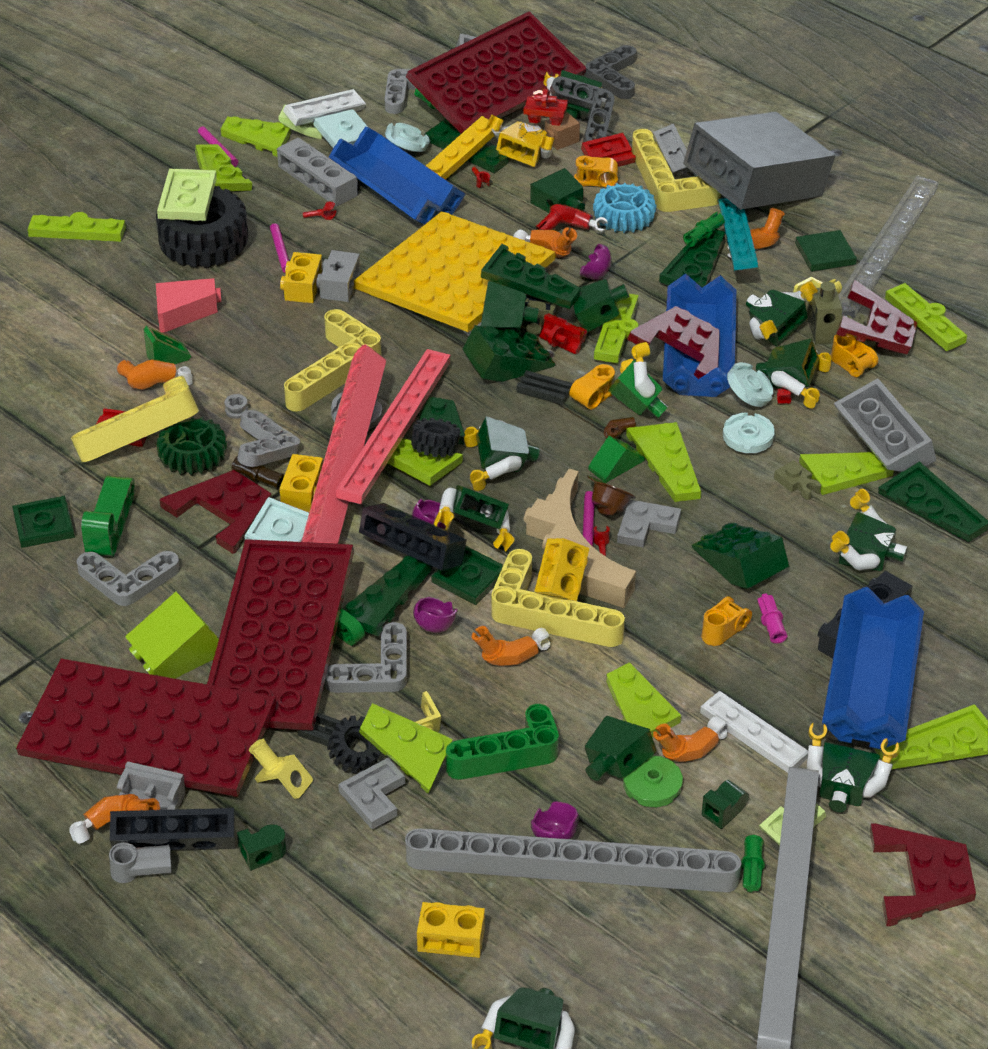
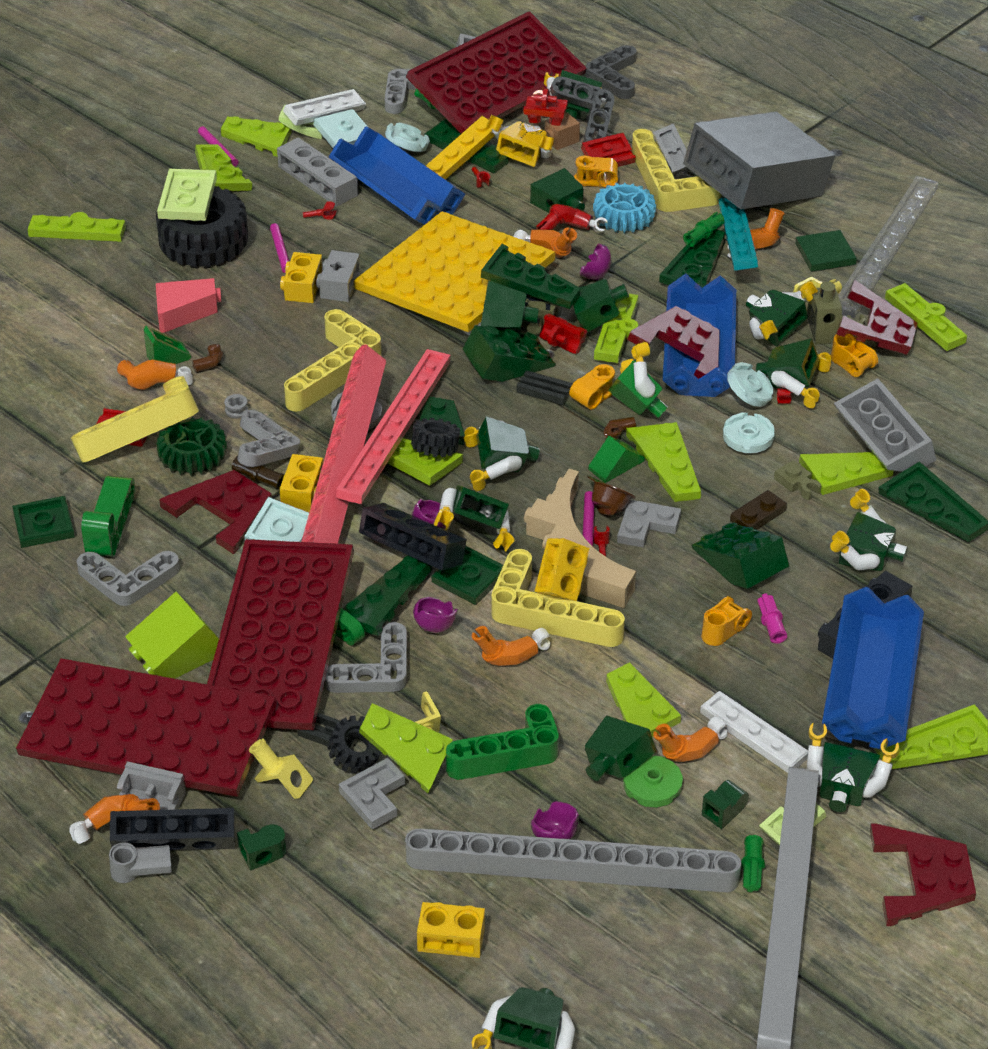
none -> reddish brown arm [192,344,223,372]
none -> dark brown plate [730,490,787,530]

